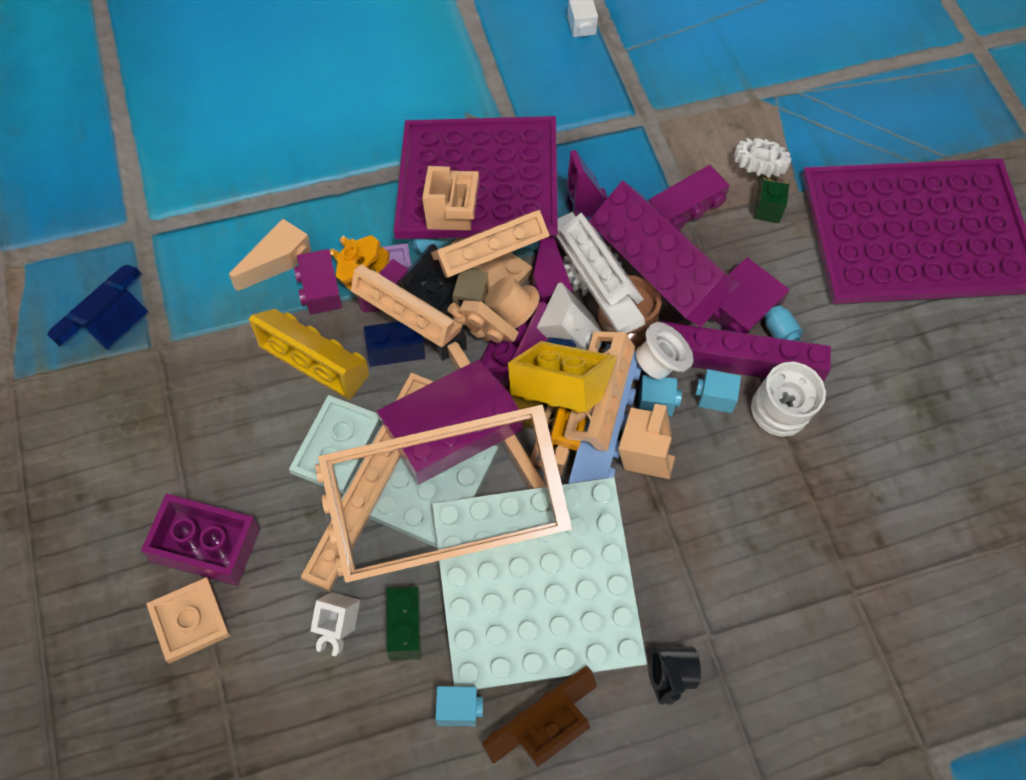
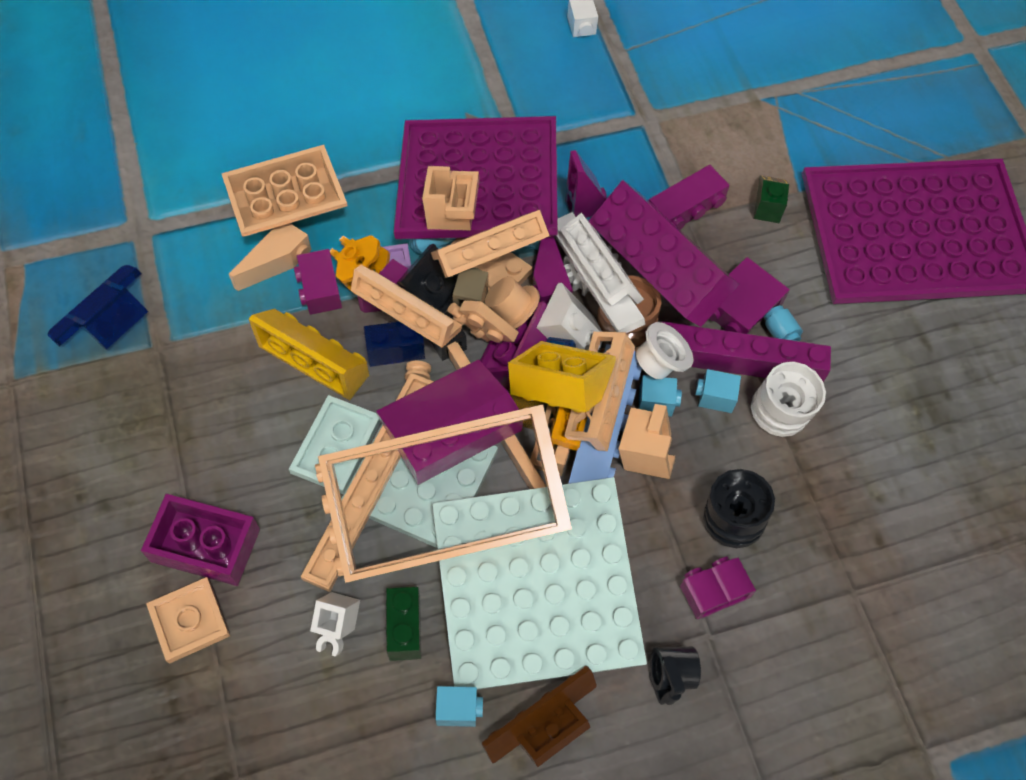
white gear [734,138,791,177] -> none
none -> light nougat slope [221,145,348,237]
none -> light nougat bush [405,360,431,381]
none -> magenta brick [680,557,756,620]
none -> black wheel [703,469,775,549]

